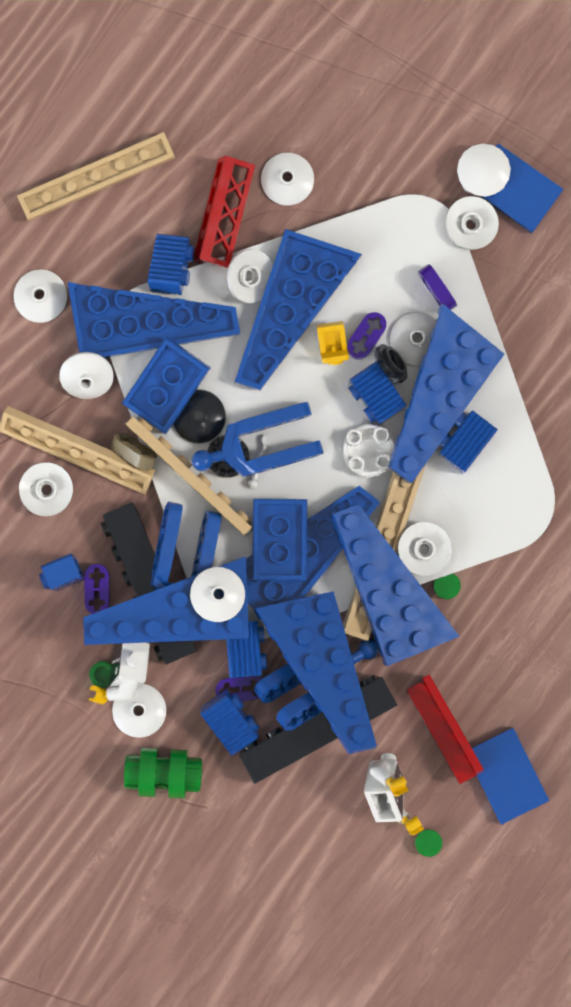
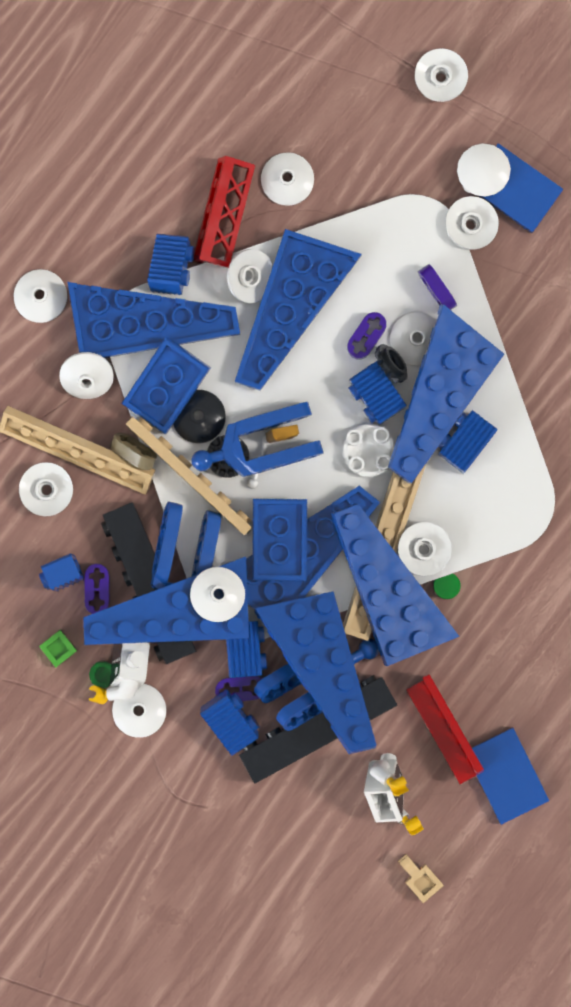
tan plate [17,132,175,222] -> none
green piece [124,747,202,799] -> none
yellow bracket [316,321,349,365] -> none
green tile [415,829,442,857] -> none
none -> bright green tile [39,630,77,668]
none -> pearl gold tile [265,425,299,443]
none -> tan plate [398,854,444,903]
none -> white dish [415,49,468,102]

